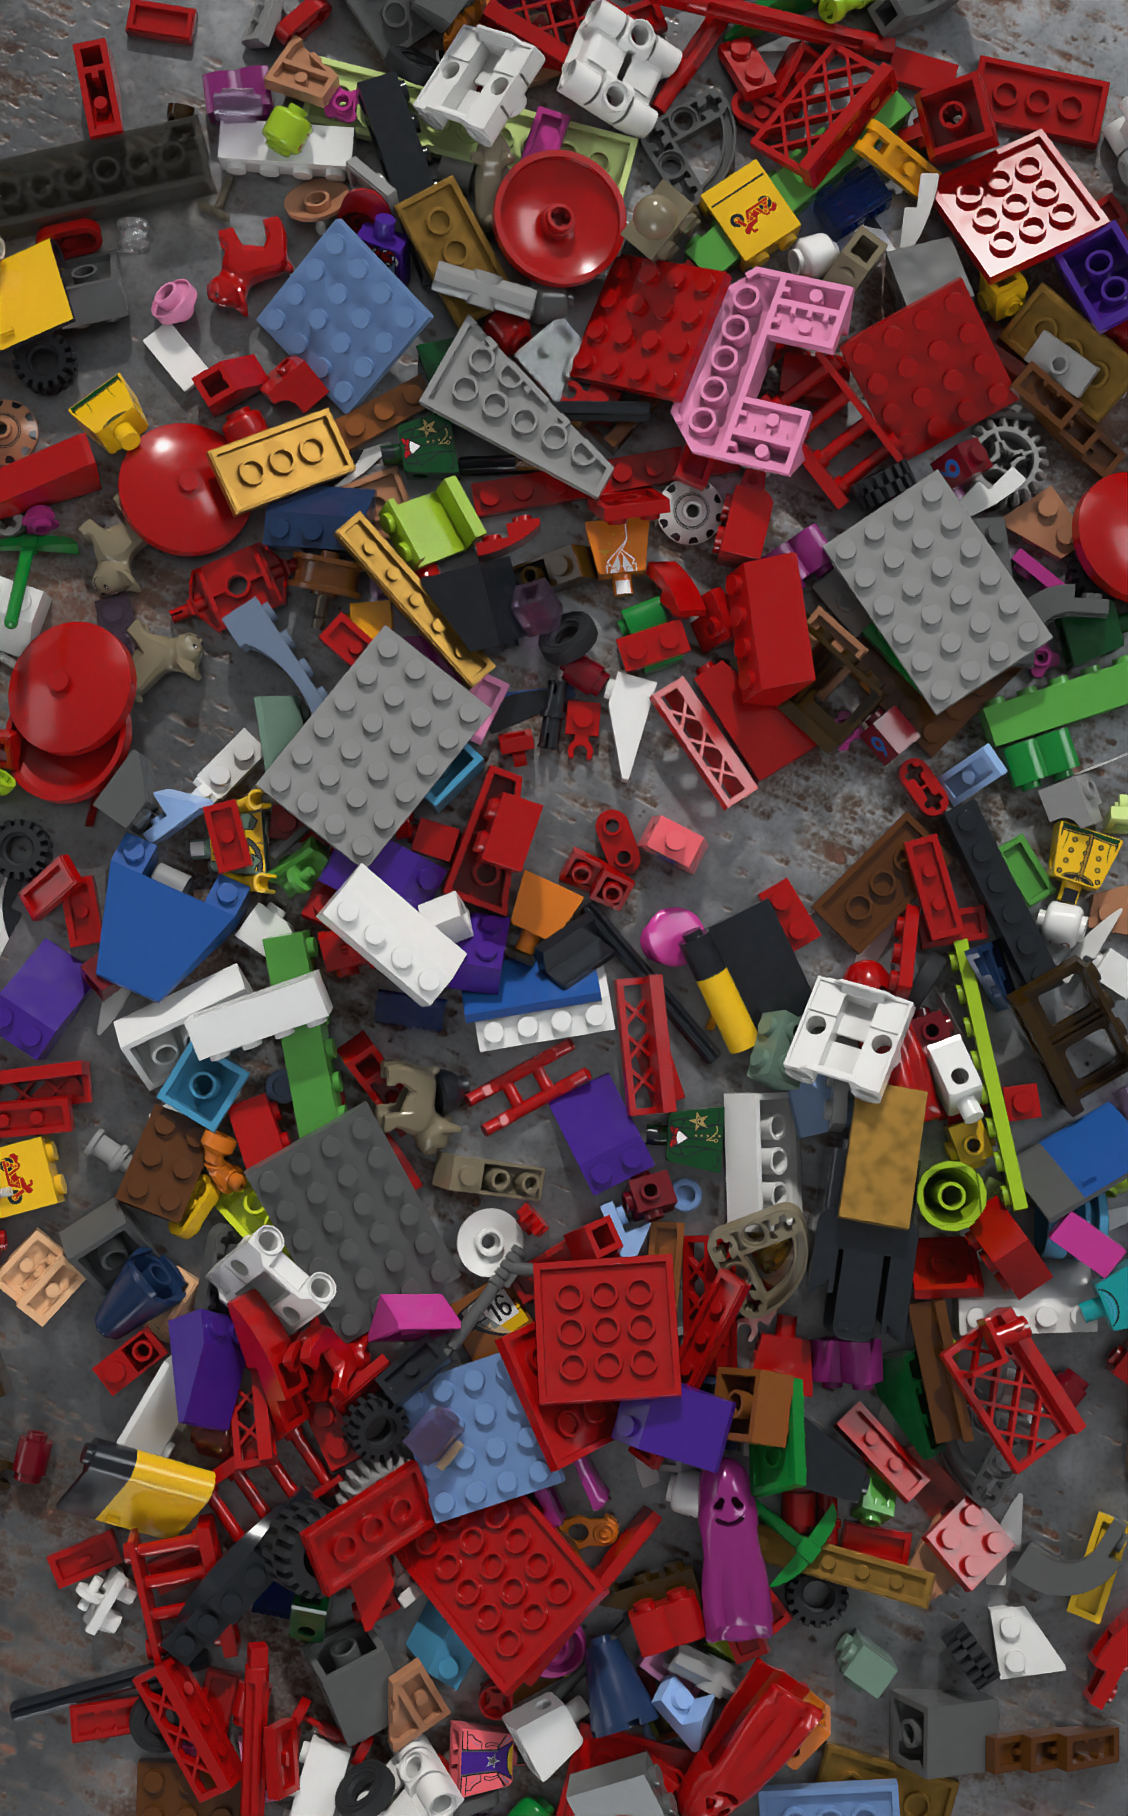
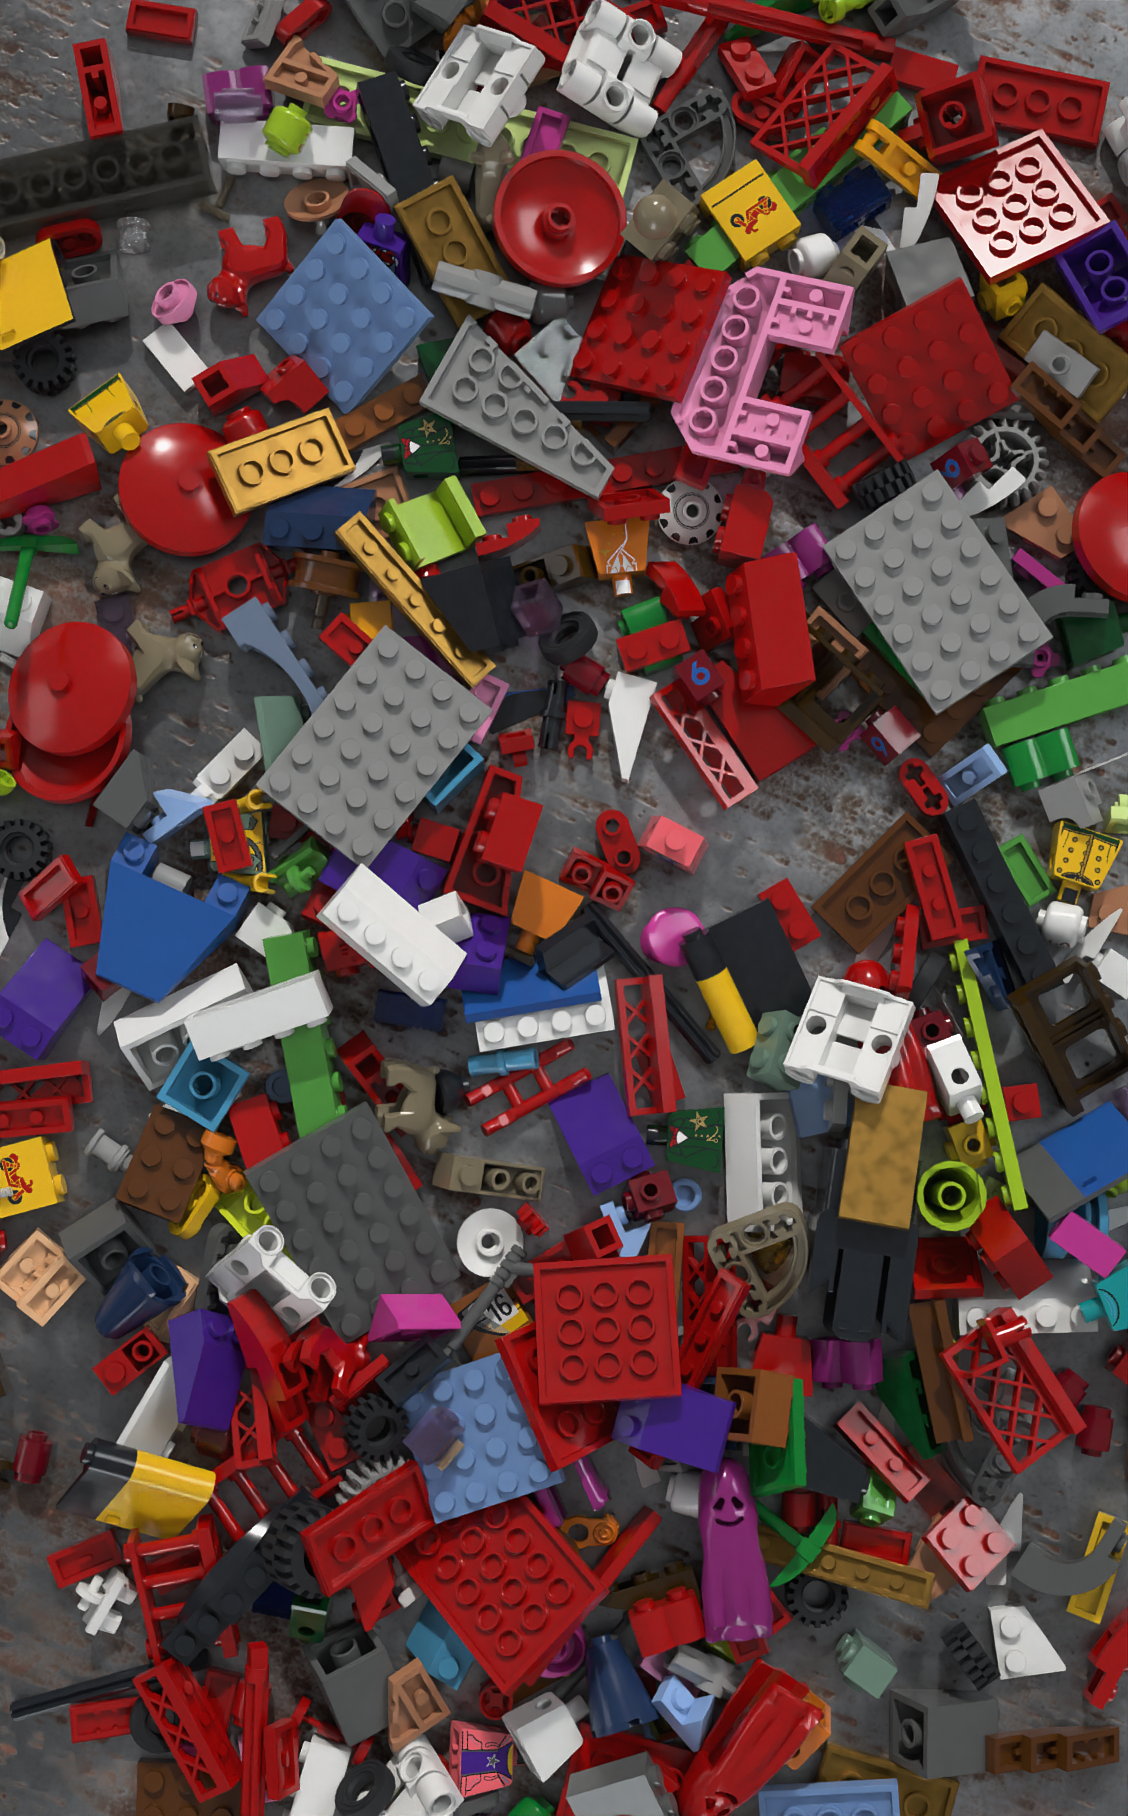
none -> dark azure pin [468,1047,539,1077]
none -> dark red brick [672,649,726,707]
none -> dark red brick [1075,1404,1114,1457]

